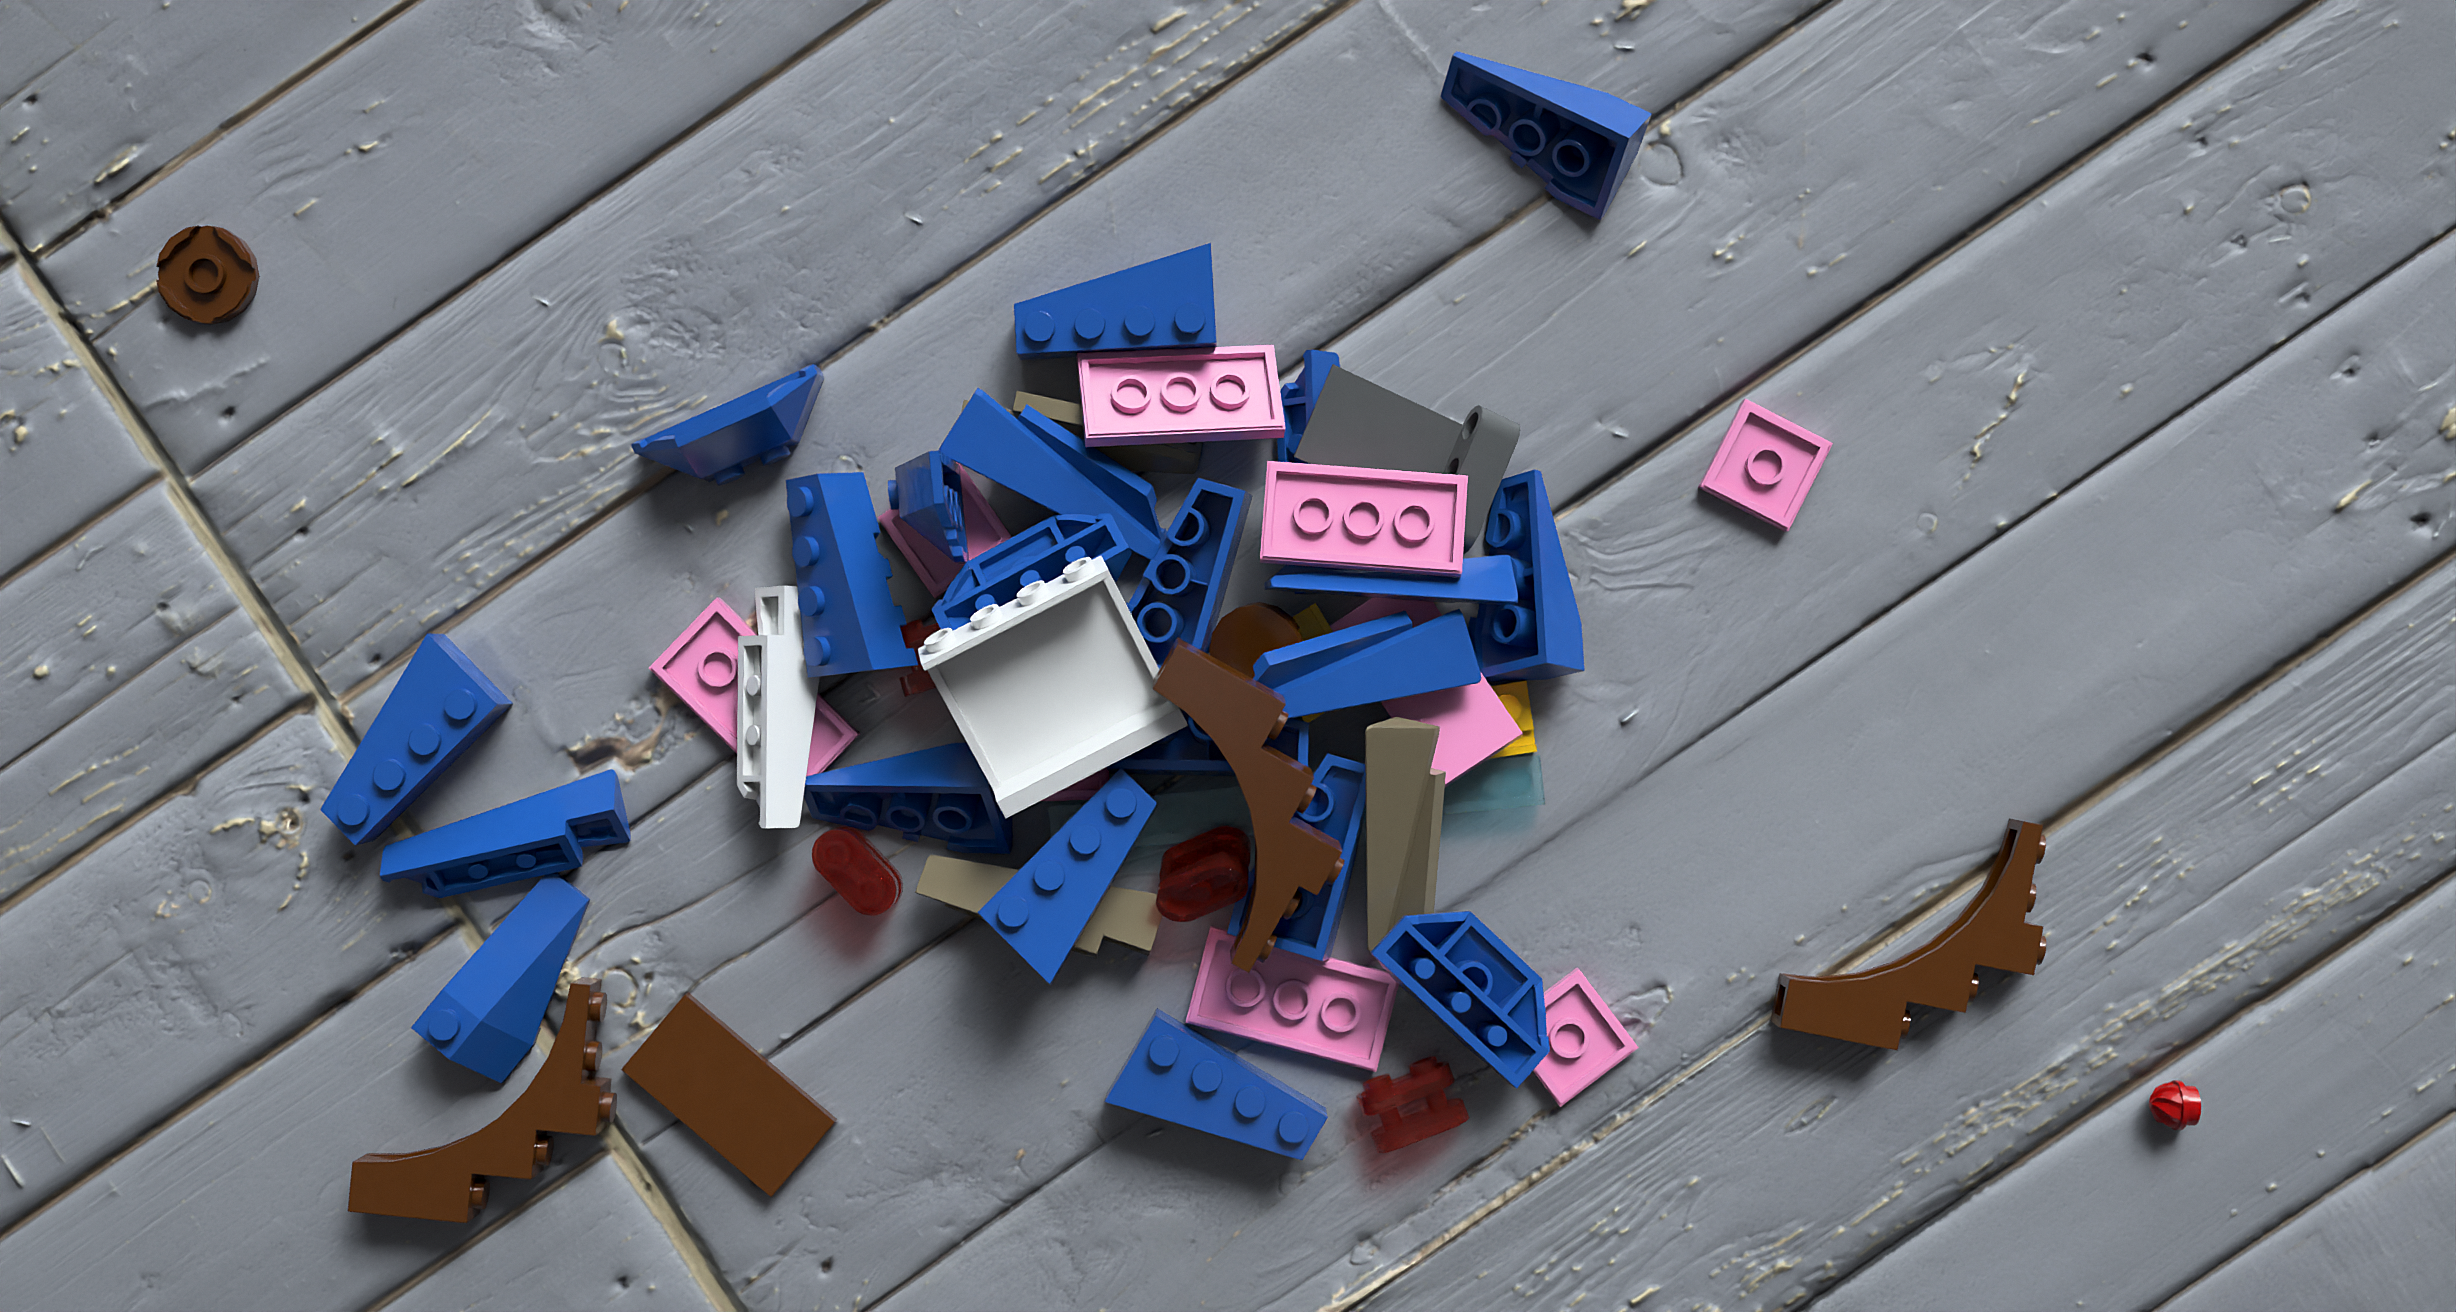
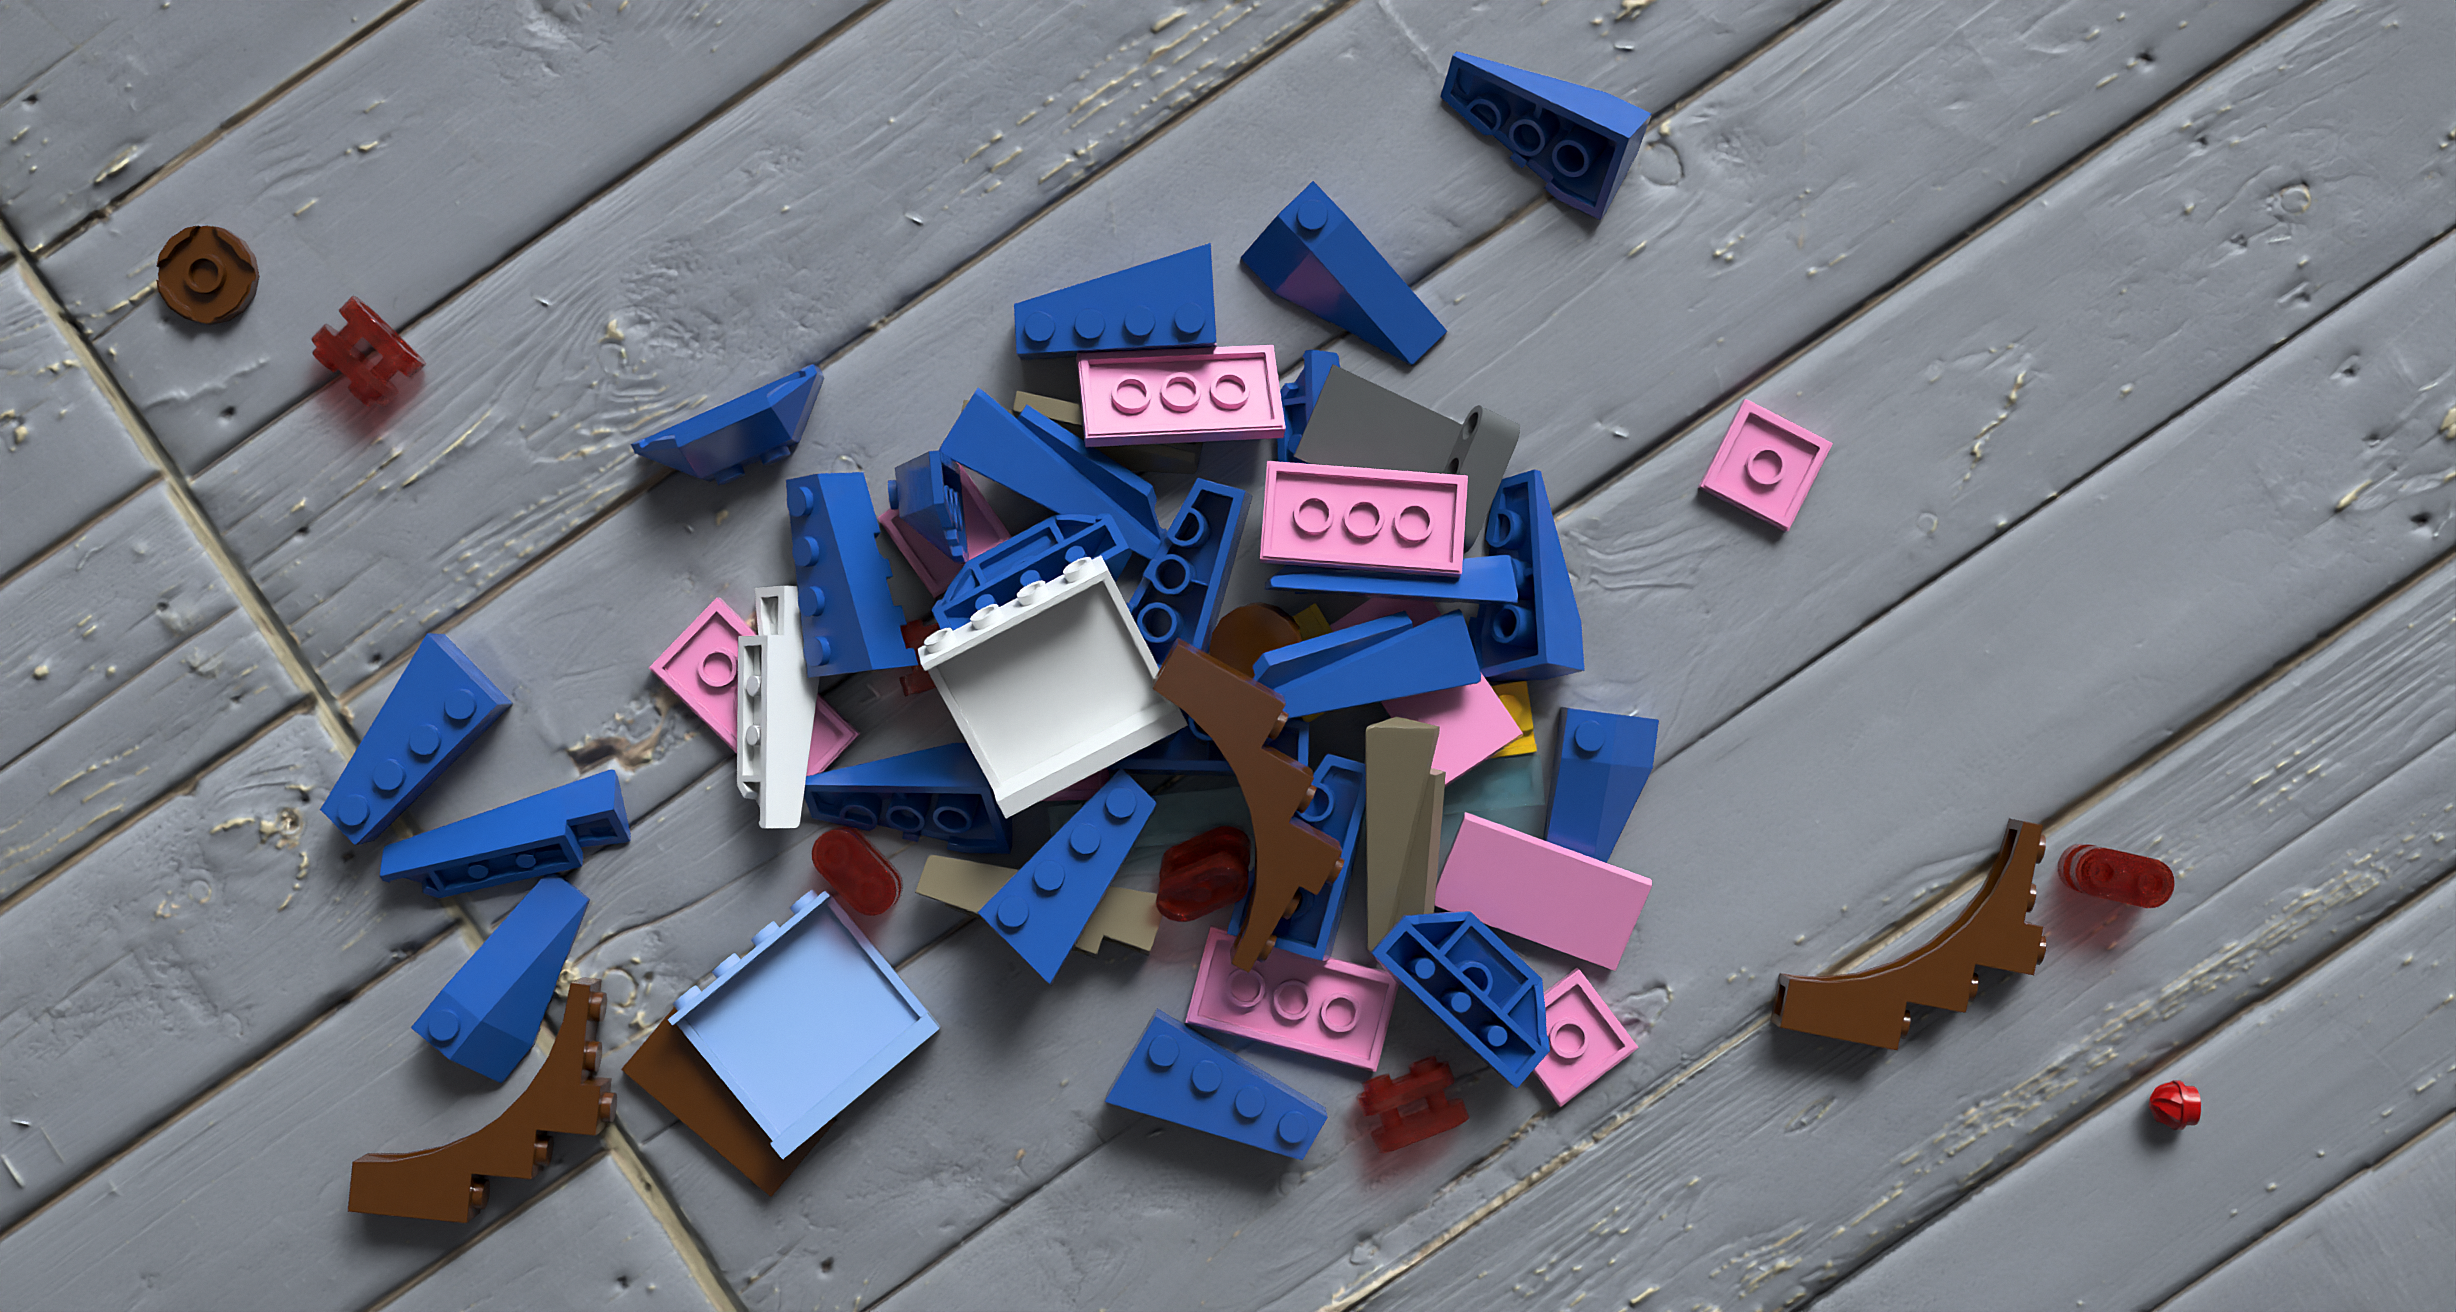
none -> clear red brick [311,295,426,407]
none -> light blue panel [668,889,941,1159]
none -> blue wedge [1241,181,1447,366]
none -> bright pink tile [1434,812,1652,971]
none -> blue wedge [1543,707,1659,863]
none -> clear red brick [2058,843,2175,908]

